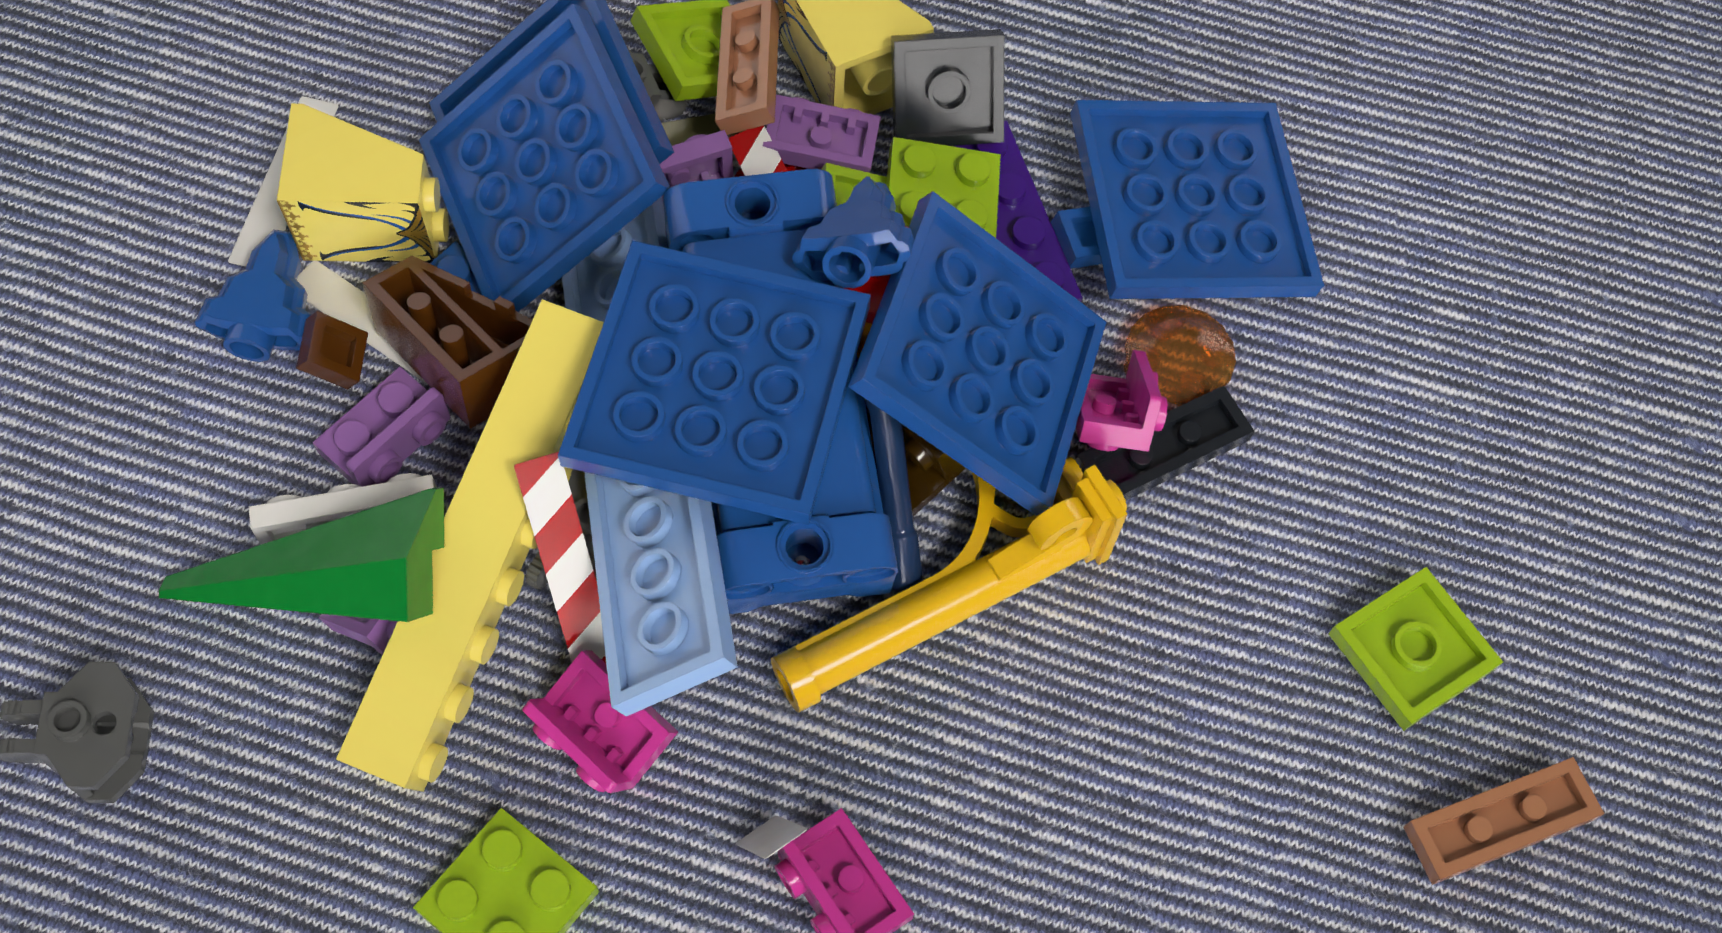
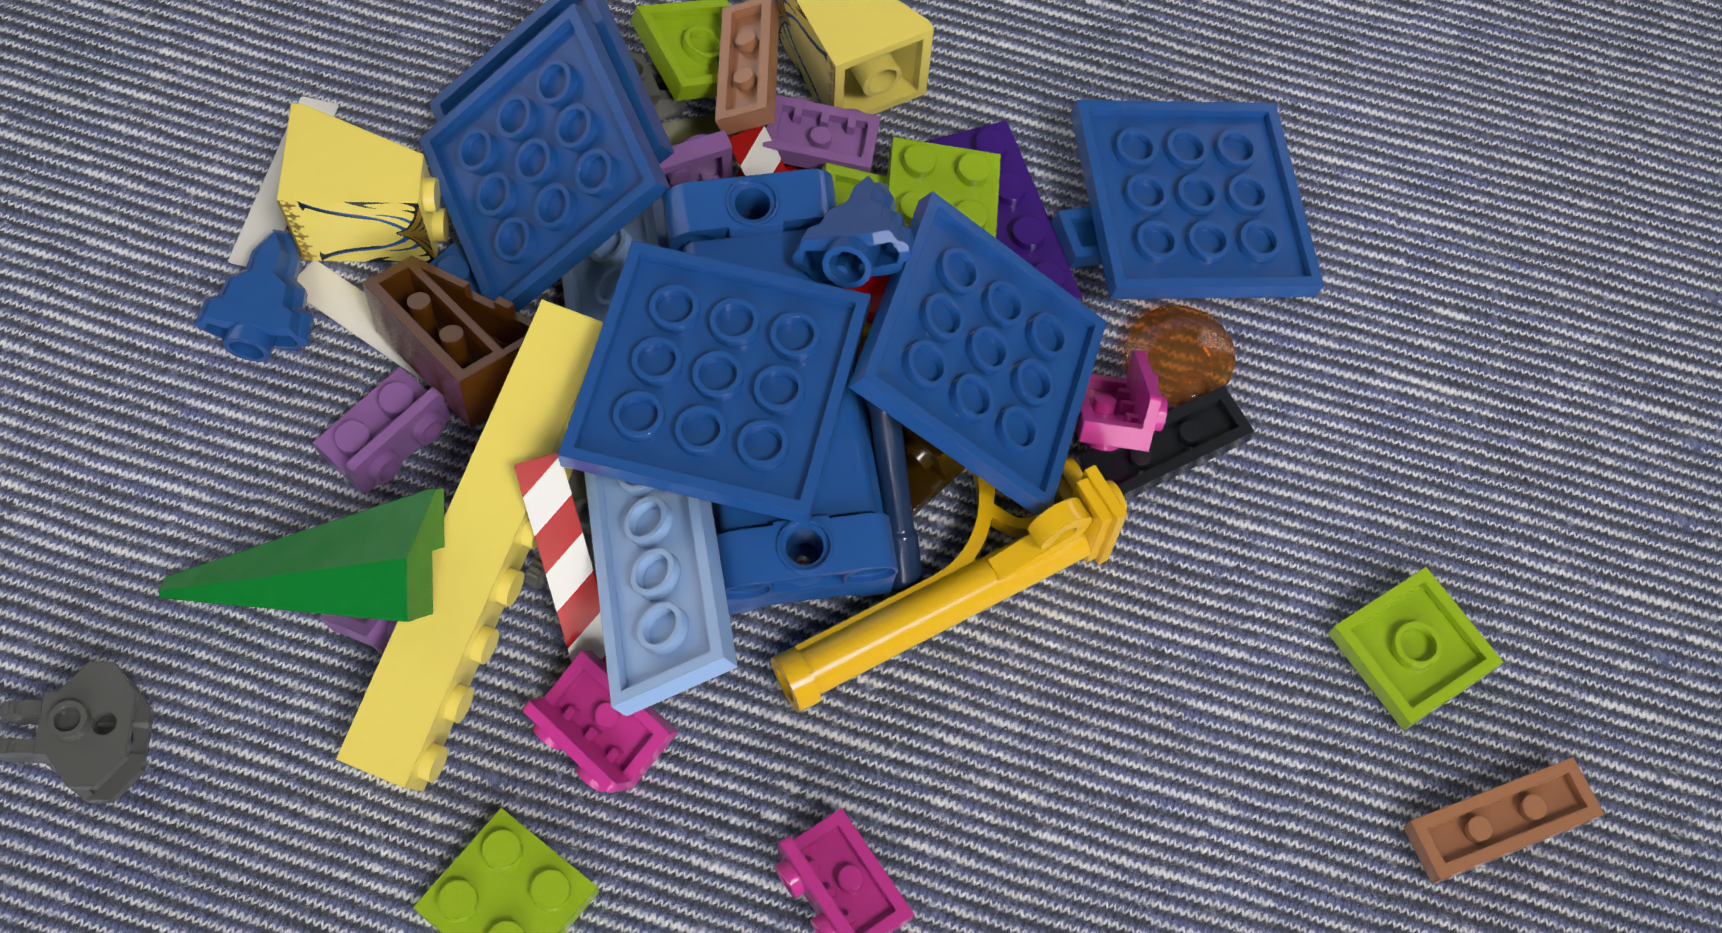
white plate [249,473,437,544] -> none
reddish brown plate [296,311,368,390] -> none
white sticker [736,816,807,859] -> none
plate [891,29,1005,146] -> none

